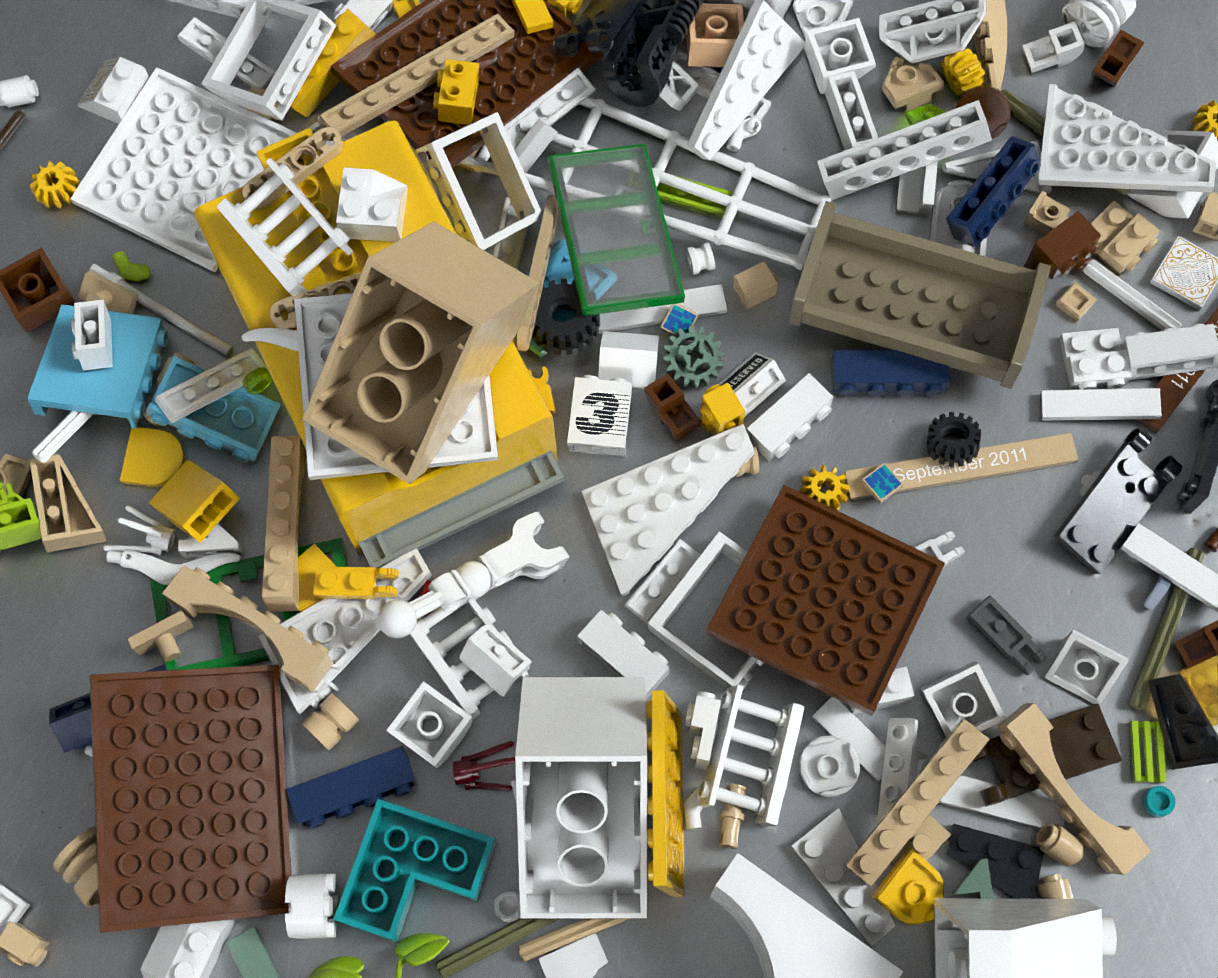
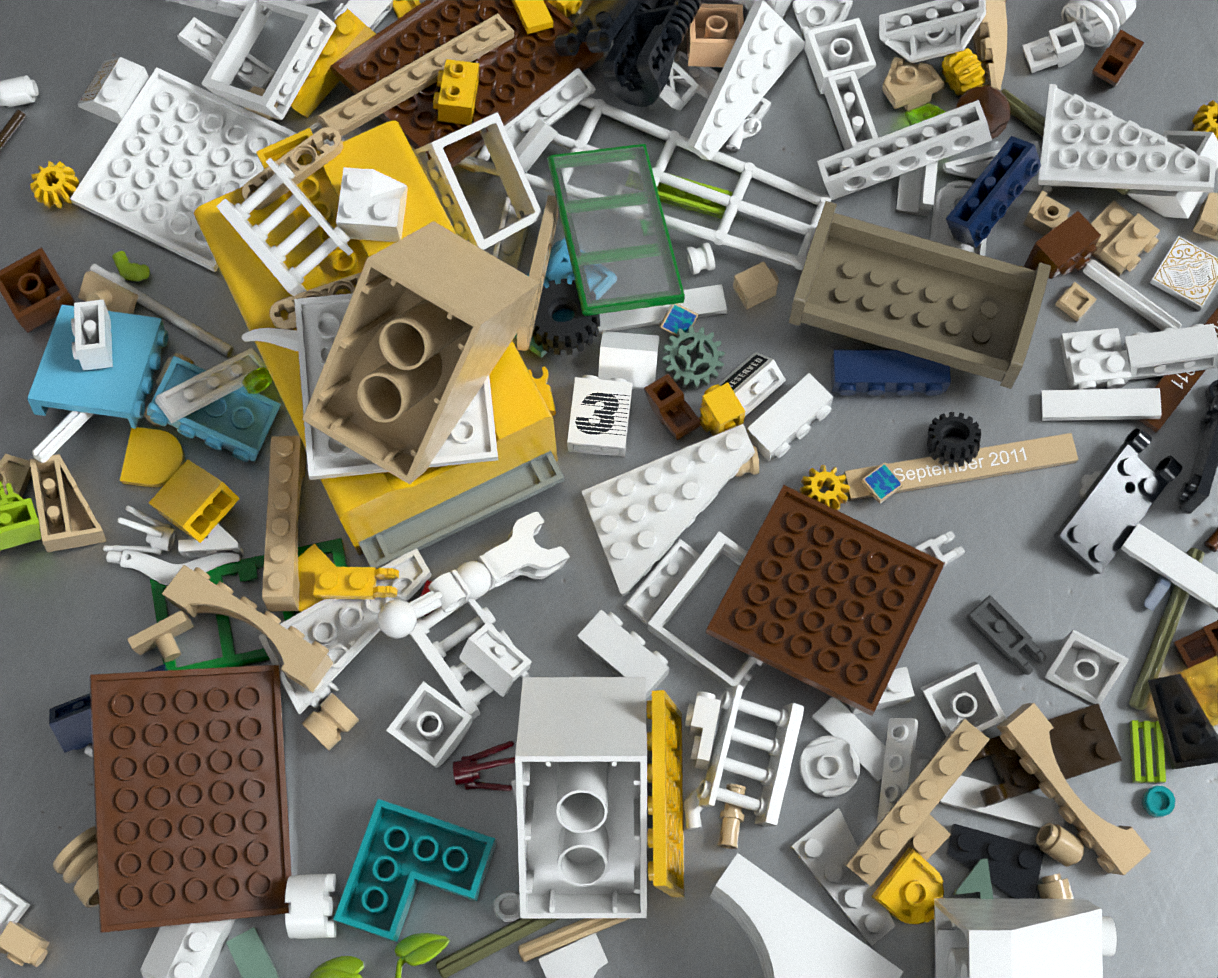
dark blue brick [286,746,418,830] -> none

